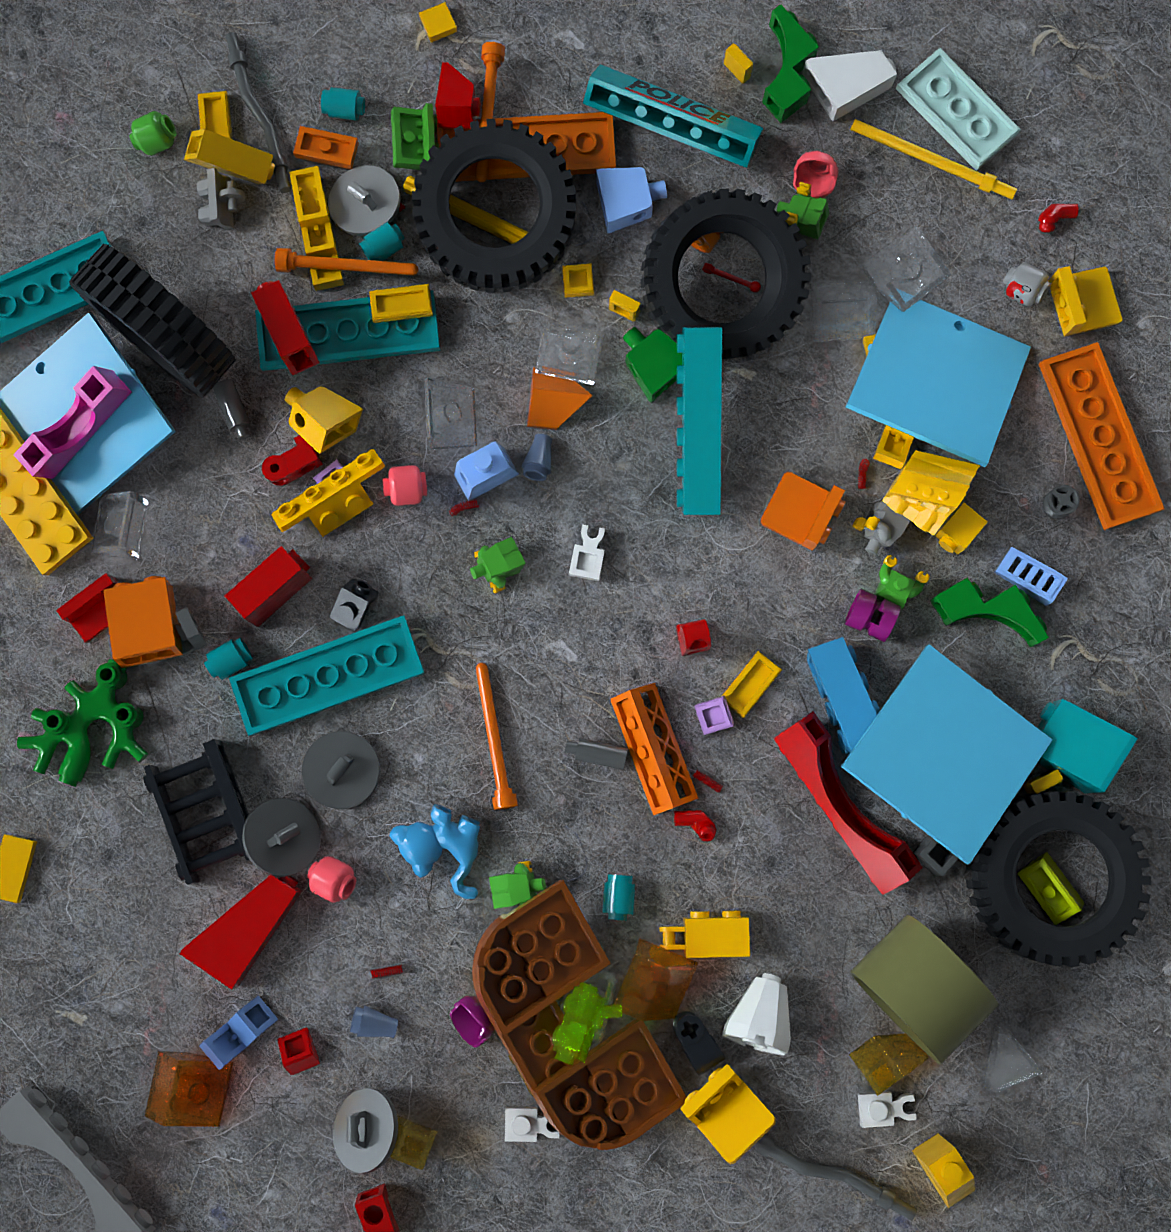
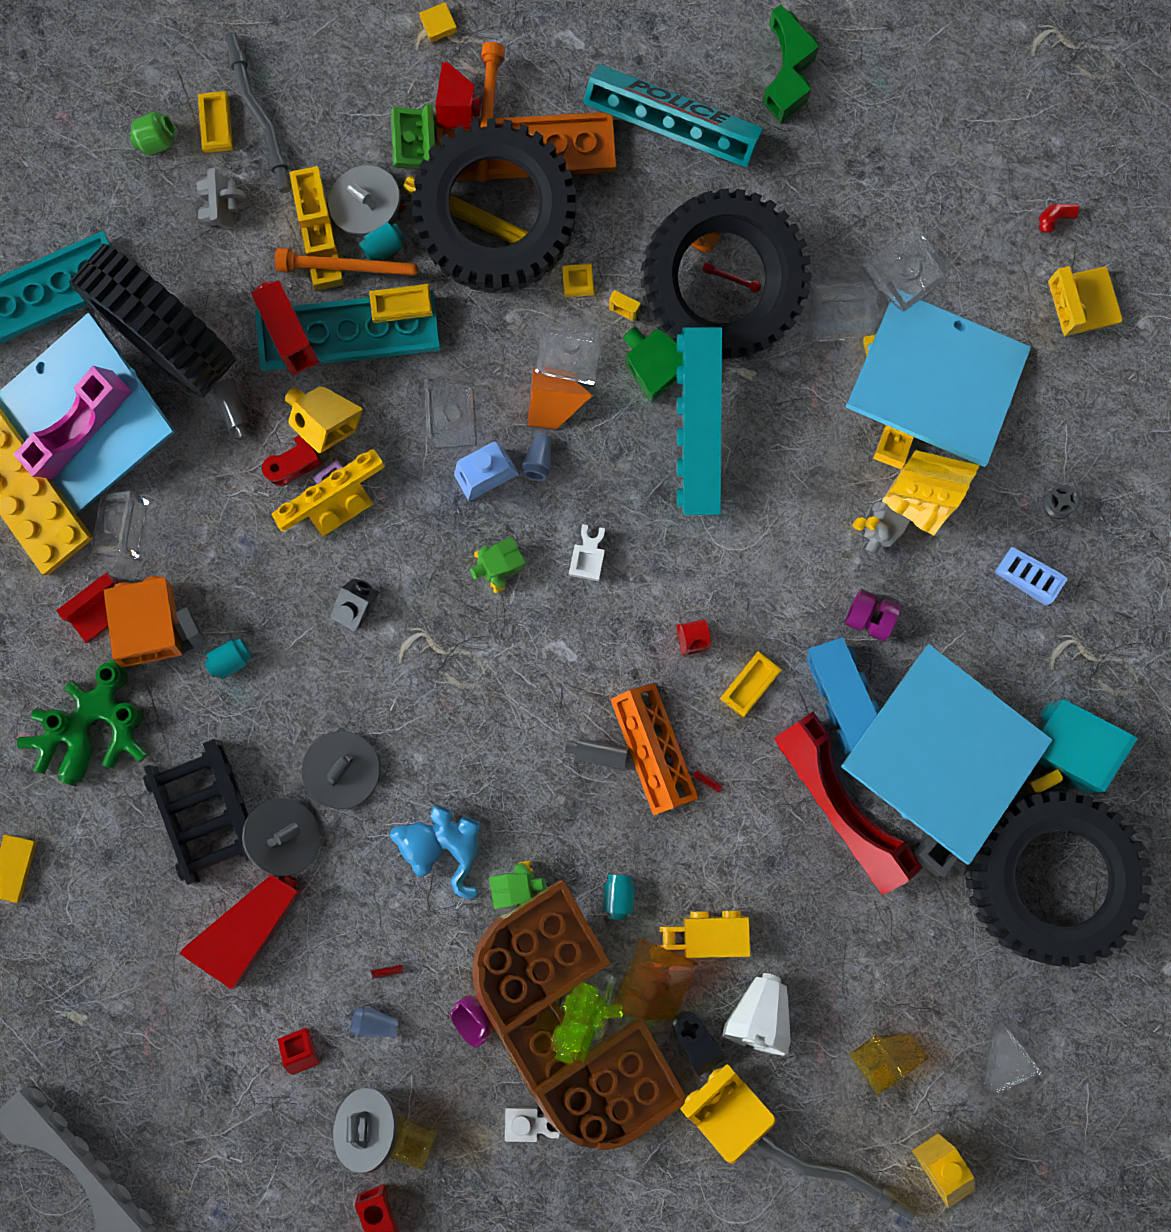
clear orange slope [144,1051,233,1127] -> none
yellow slope [184,129,275,184] -> none
medium blue slope [199,995,278,1070] -> none
red brick [224,546,313,627] -> none
teal plate [229,615,425,737] -> none
orange plate [293,126,359,169] -> none
coral head [307,856,356,903] -> none
teal brick [321,87,366,121] -> none
coral head [382,465,427,506] -> none
red leg [449,499,479,517] -> none
orange piece [476,663,518,810] -> none
light blue torso [596,167,667,234] -> none
red arm [674,810,717,842] -> none
lavender tile [694,695,734,735] -> none
yellow tile [724,43,753,84] -> none
orange bracket [760,472,846,551] -> none
bright green piece [777,182,830,239] -> none
coral hair [793,151,838,199] -> none
white slope [802,50,897,121] -> none
yellow bar [850,119,1017,200] -> none
olive wheel [850,914,999,1065] -> none
red leg [858,459,870,489] -> none
white plate [858,1091,916,1128] -> none
bright green piece [874,555,930,610] -> none
light aqua plate [896,48,1021,171] -> none
green arch [930,577,1049,647] -> none
yellow brick [934,503,988,554] -> none
light grey head [1003,262,1051,307] -> none
neon yellow slope [1017,852,1084,925] -> none
orange plate [1039,342,1165,531] -> none

